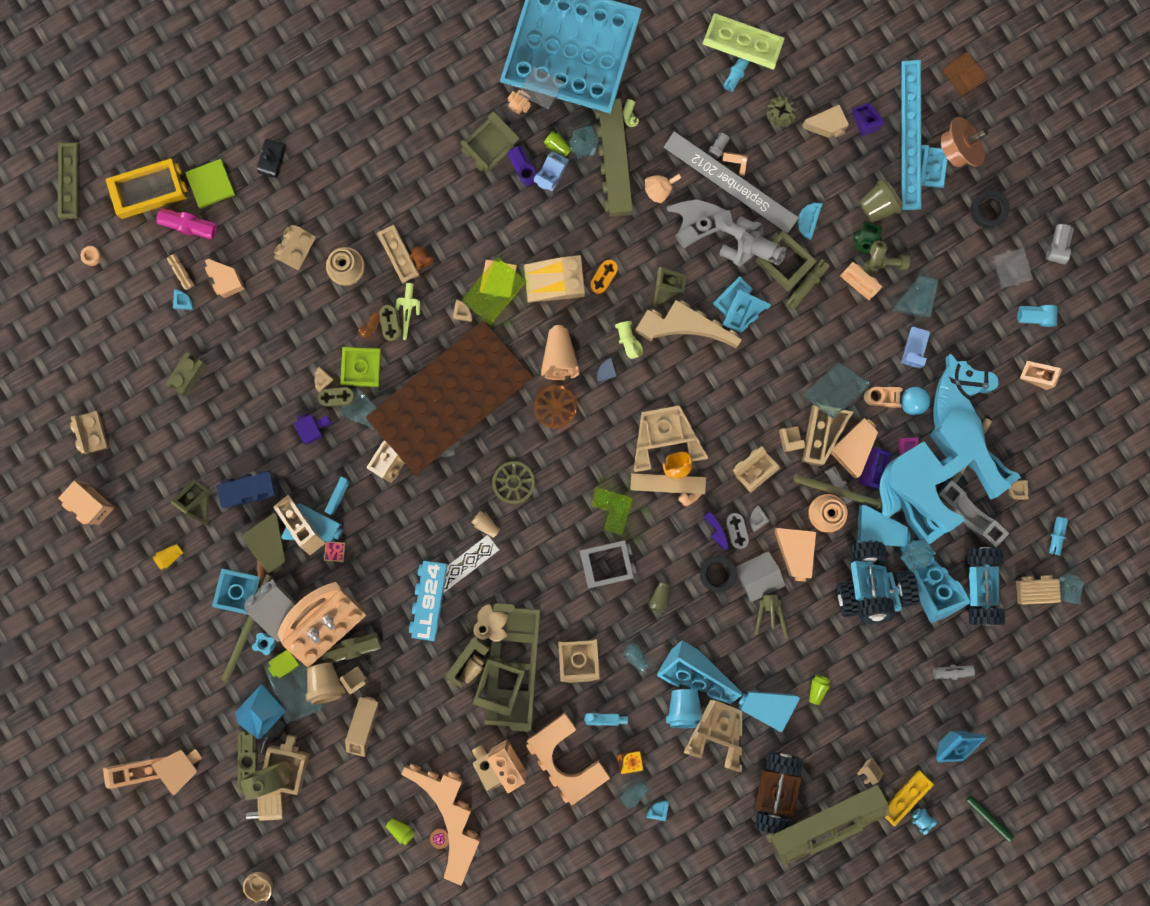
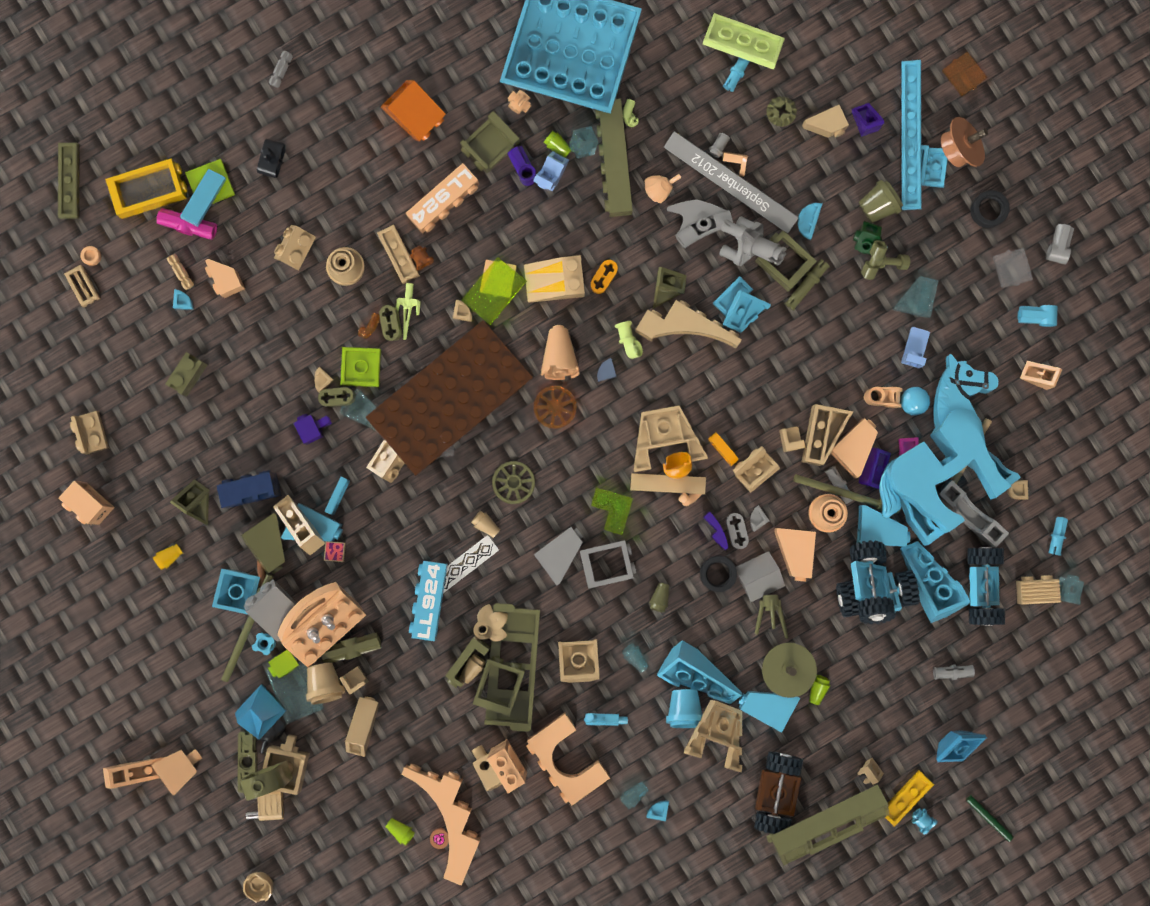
clear piece [519,67,564,110] -> none
brick [617,749,646,775] -> none
clear light blue piece [803,363,870,418] -> none
light nougat plate [840,262,882,300] -> none
clear light blue brick [900,538,936,572] -> none
none -> tan tile [64,265,101,308]
none -> medium azure tile [180,169,226,227]
none -> light grey axle [269,51,293,88]
none -> orange slope [381,80,446,141]
none -> light nougat brick [406,163,479,234]
none -> light grey slope [534,527,583,585]
none -> light orange beam [708,432,739,466]
none -> olive piece [762,643,817,698]

